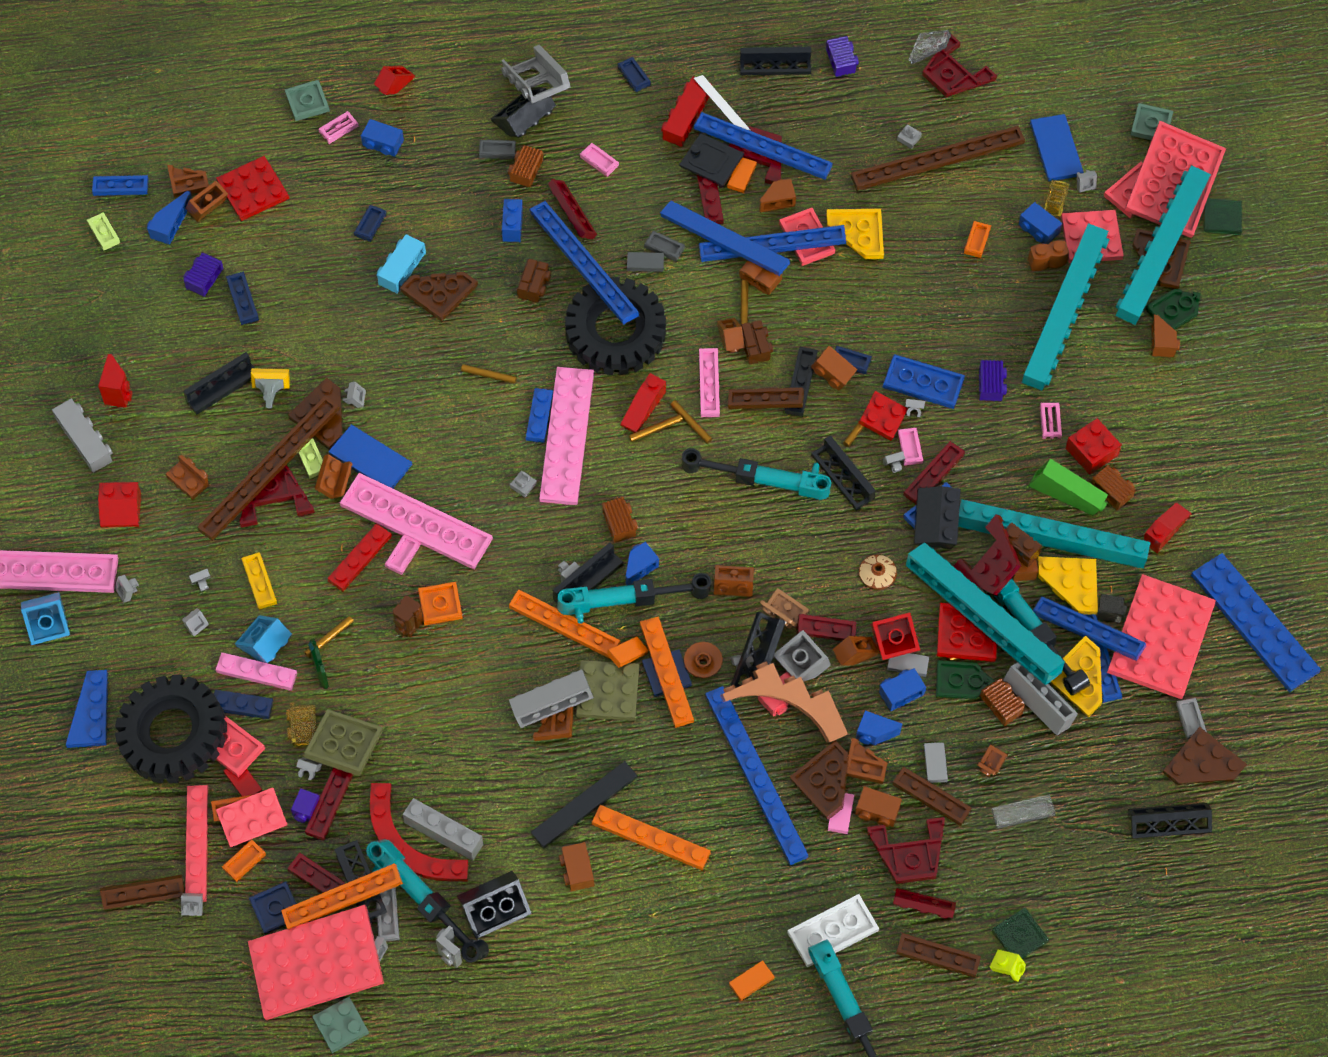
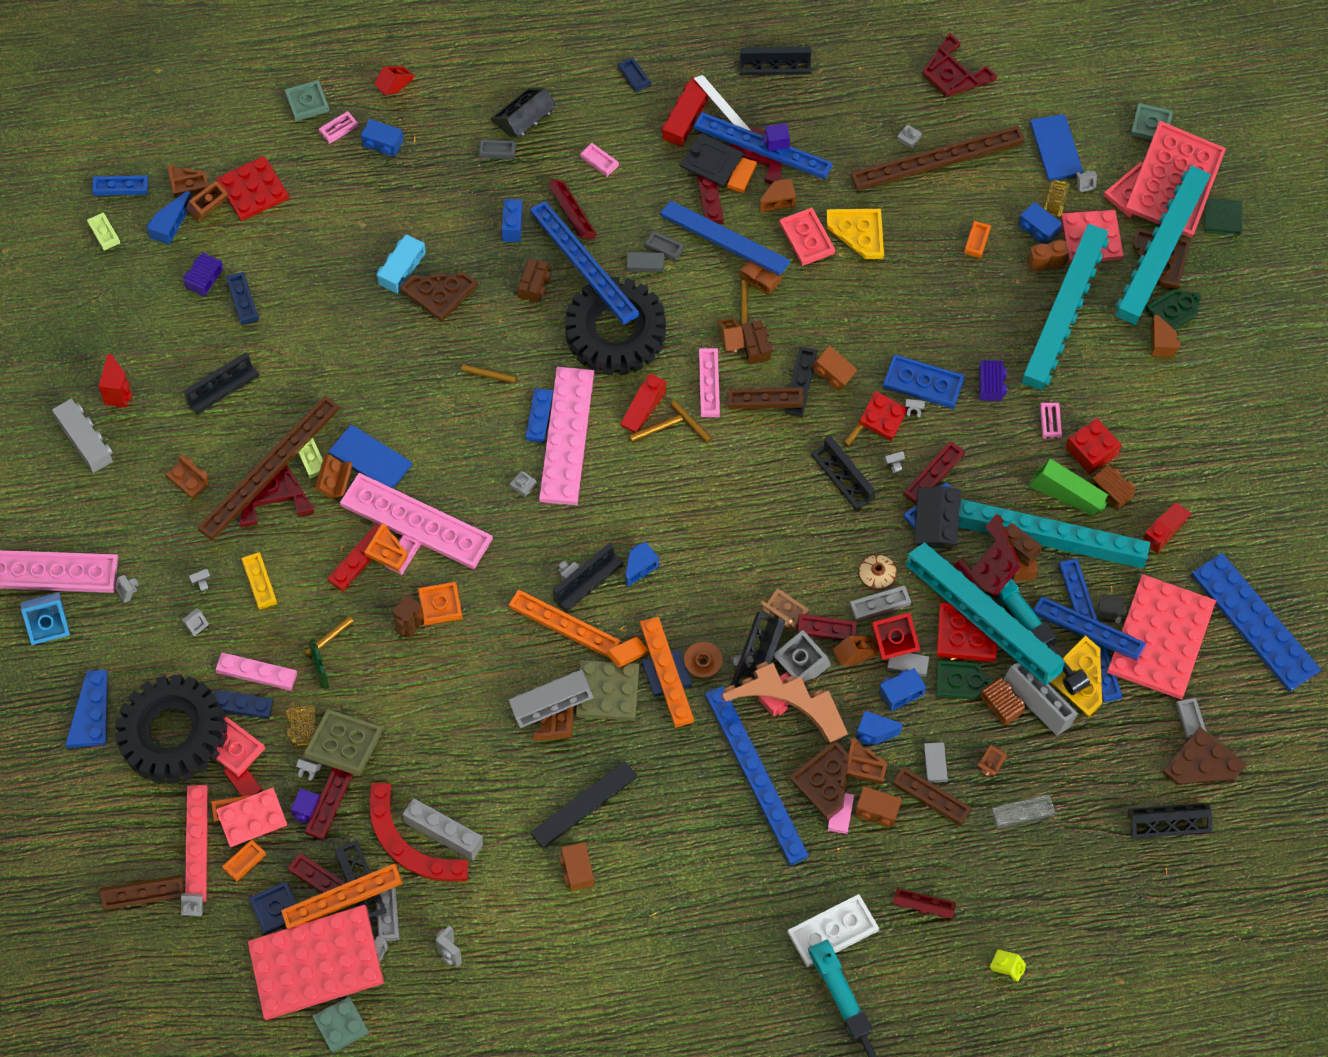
red slope [98,482,141,527] -> none
dark azure slope [235,615,292,663] -> none
piece [251,368,290,409] -> none
reddish brown plate [288,378,343,450] -> none
light grey tile [343,382,366,408] -> none
dark blue tile [354,205,387,242] -> none
piece [366,839,489,963] -> none
black slope [457,871,532,939] -> none
light grey window [501,44,571,103] -> none
dark orange brick [508,145,543,188] -> none
piece [557,573,711,624] -> none
orange plate [592,805,711,871] -> none
dark orange brick [602,497,638,543] -> none
teal piece [682,448,831,500] -> none
blue tile [699,225,846,262] -> none
dark orange bracket [714,565,754,597] -> none
orange tile [729,960,775,1001] -> none
dark purple brick [826,36,859,77] -> none
dark blue tile [835,345,872,375] -> none
dark red wing [867,817,945,884] -> none
reddish brown plate [896,933,981,978] -> none
bright pink tile [897,428,923,466] -> none
clear wing [908,30,952,64] -> none
clear green tile [992,908,1049,959] -> none
yellow plate [1037,556,1098,615] -> none
none -> orange wing [364,522,408,572]
none -> dark purple brick [762,123,790,151]
none -> light grey plate [850,585,911,622]

